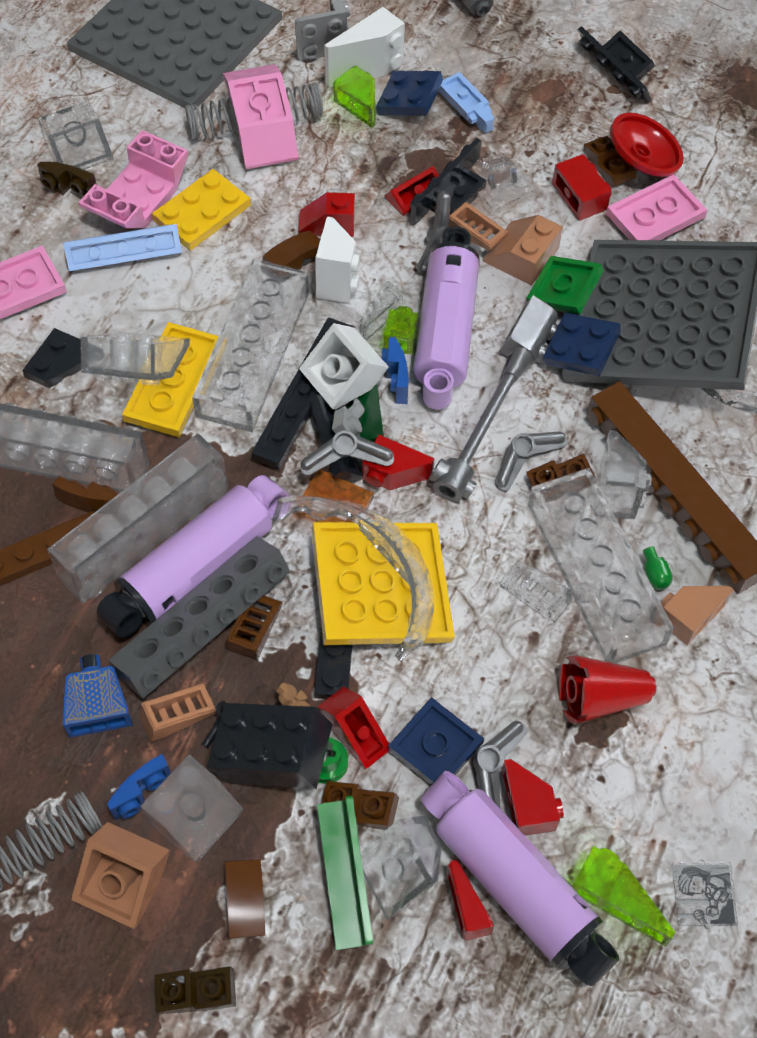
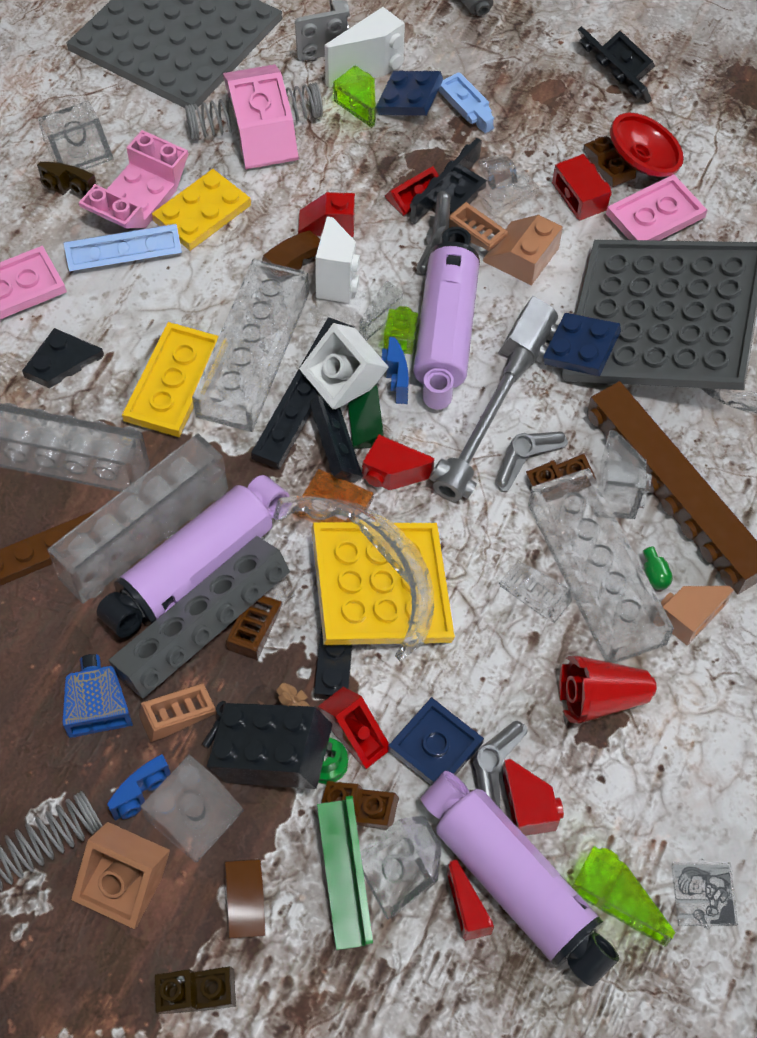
reddish brown slope [52,475,122,516] -> none
clear slope [81,332,190,385] -> none
flat silver piece [300,430,394,475] -> none
light grey plate [332,398,364,436] -> none
green plate [526,256,604,315] -> none

